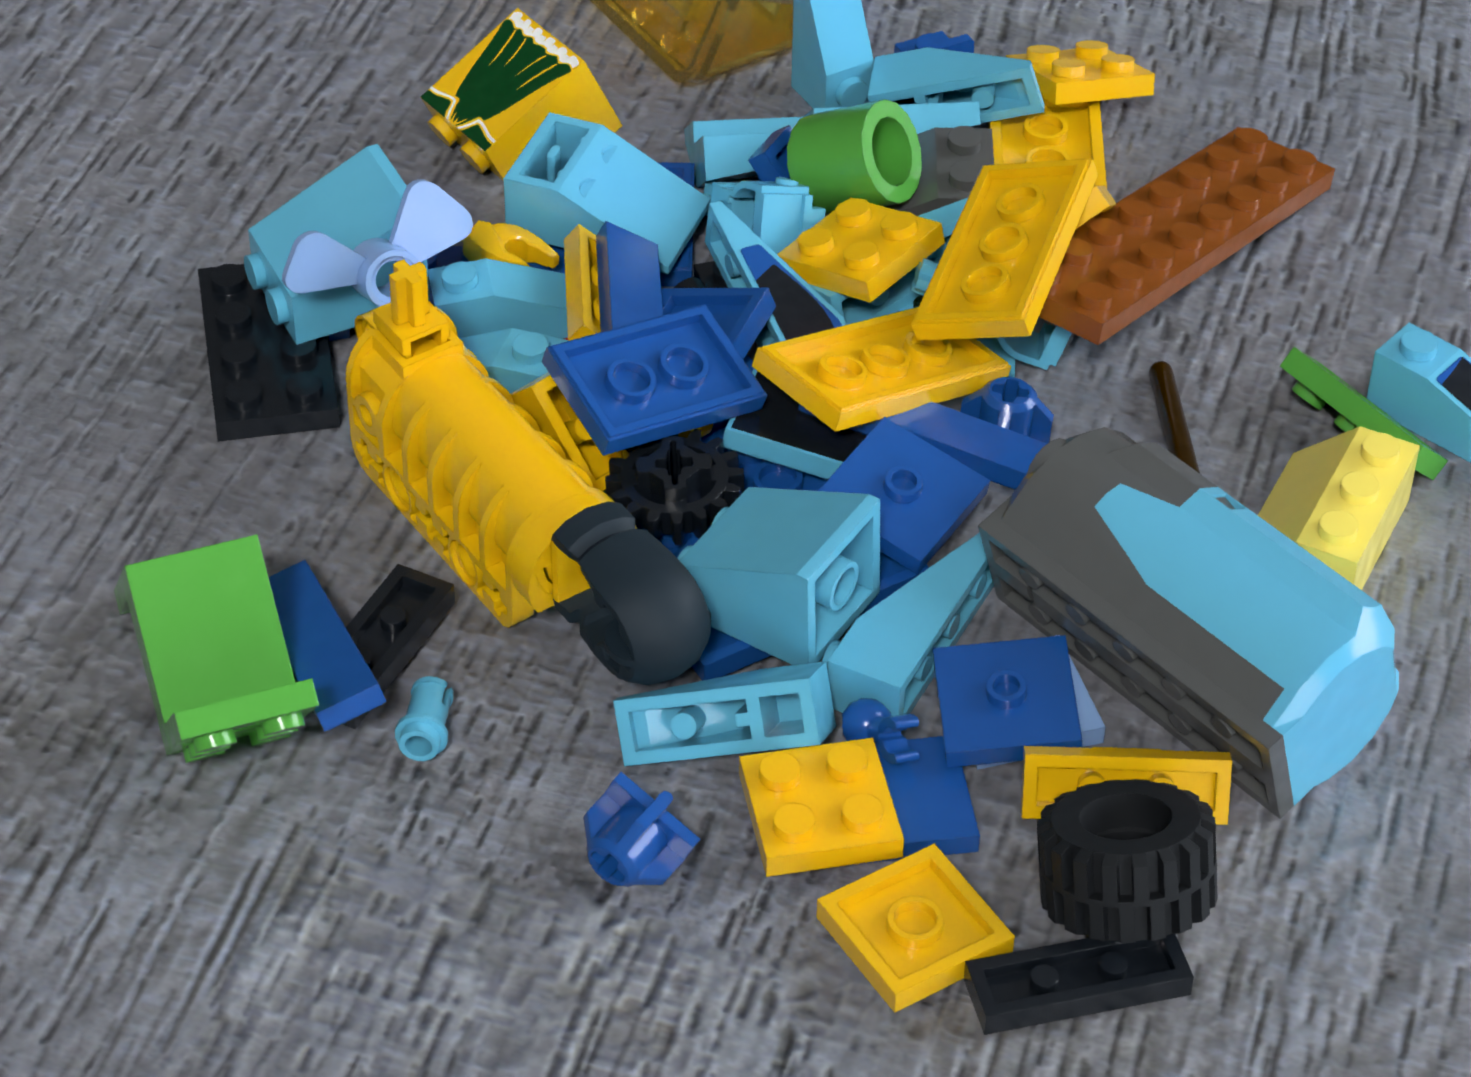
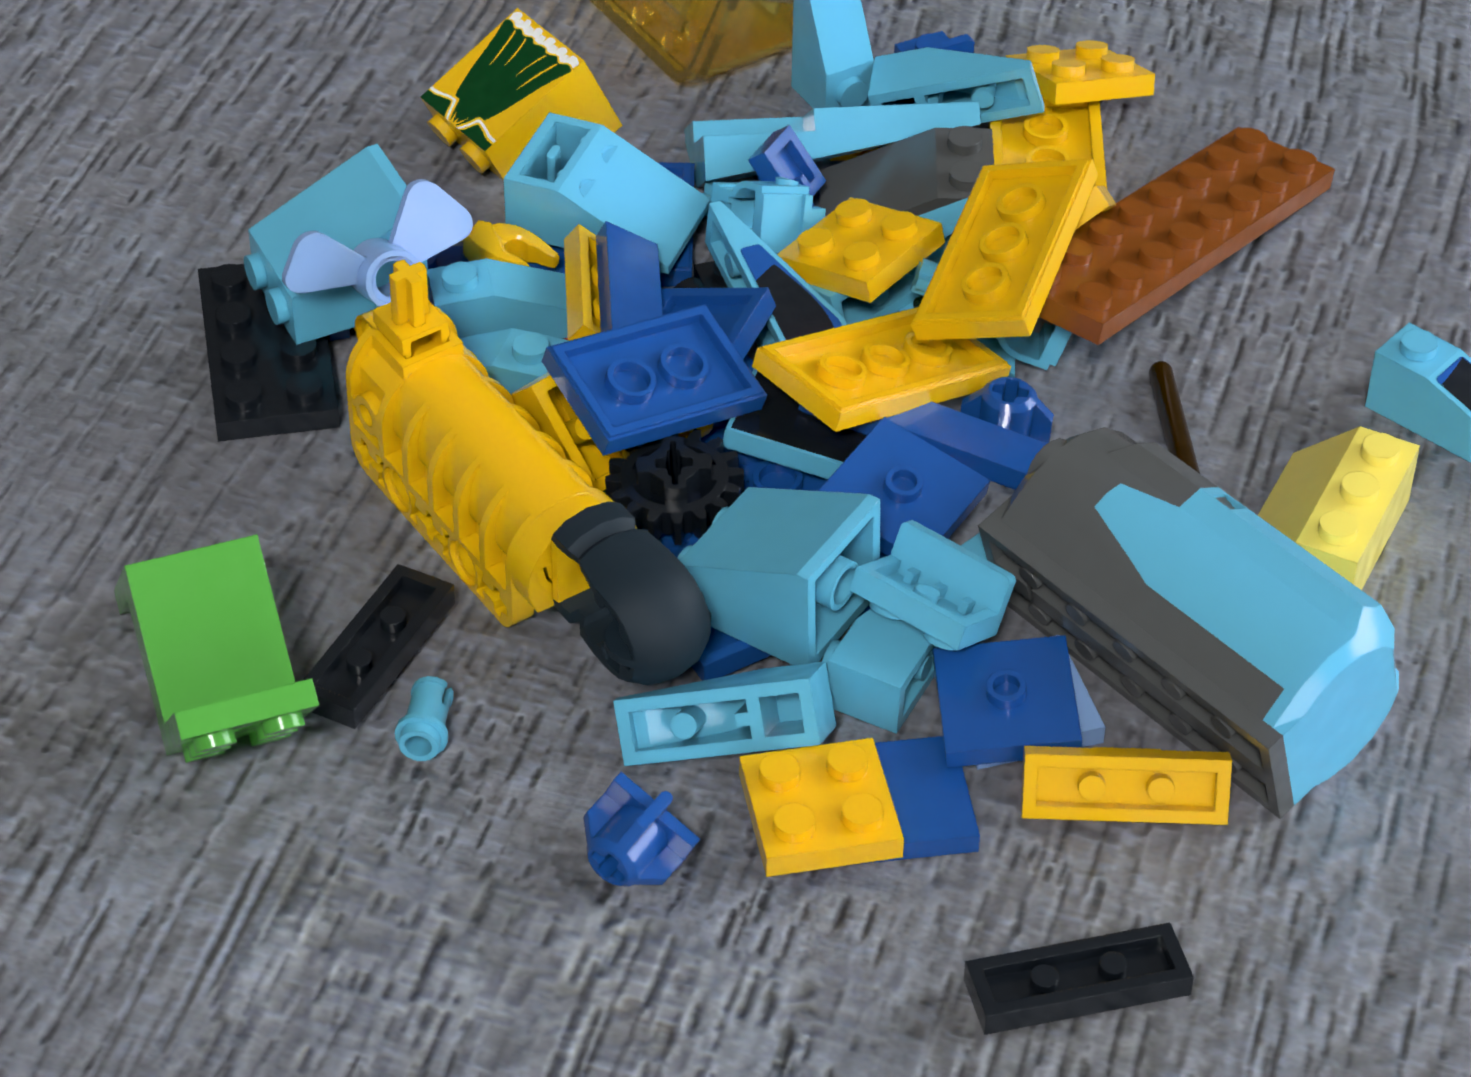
blue tile [269,560,387,732] -> none
bright green piece [787,99,922,217] -> none
yellow plate [816,843,1015,1013] -> none
blue arm [842,698,920,764] -> none
black tyre [1037,779,1218,943] -> none
bright green plate [1280,347,1448,480] -> none
none -> medium azure bracket [849,520,1016,651]

